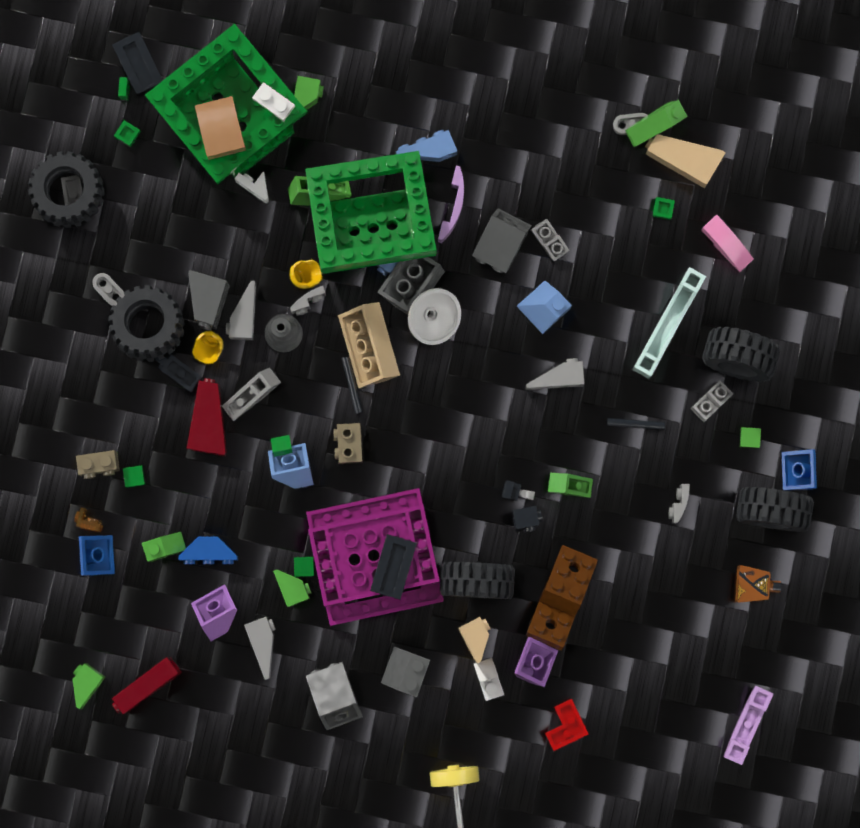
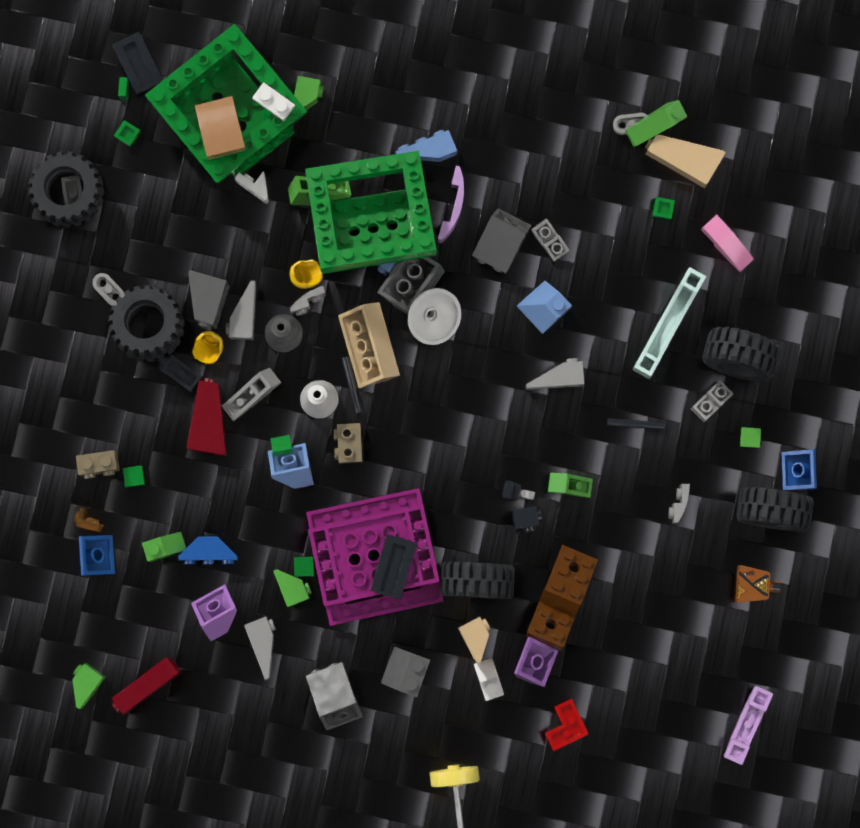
none -> white cone [300,380,338,418]

